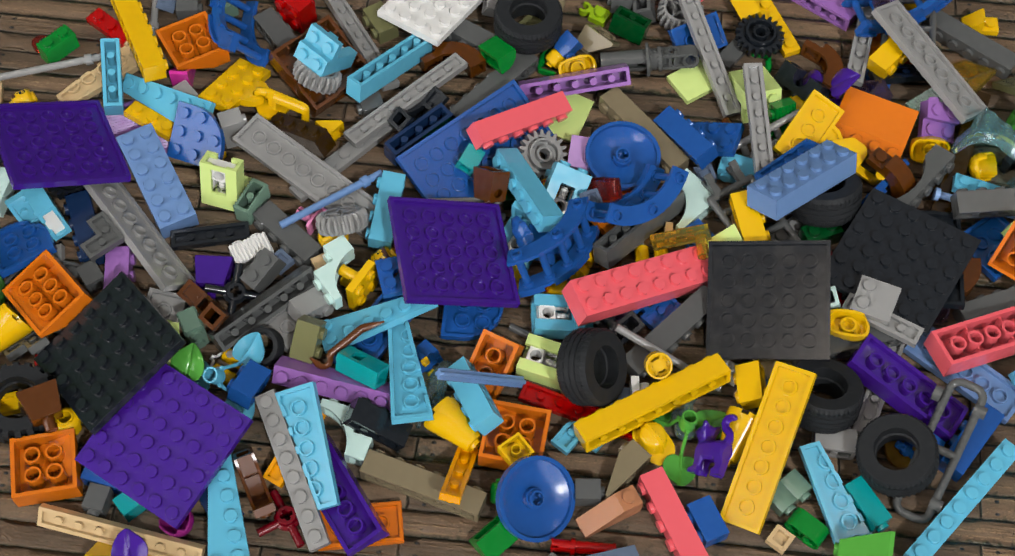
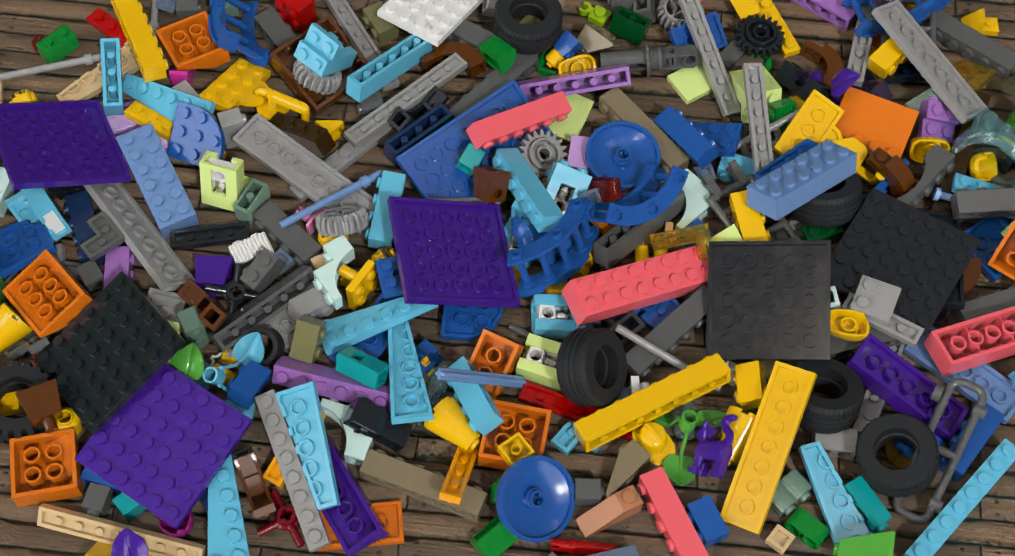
reddish brown piece [310,321,385,369] -> none
yellow wheel [644,351,673,379] -> none

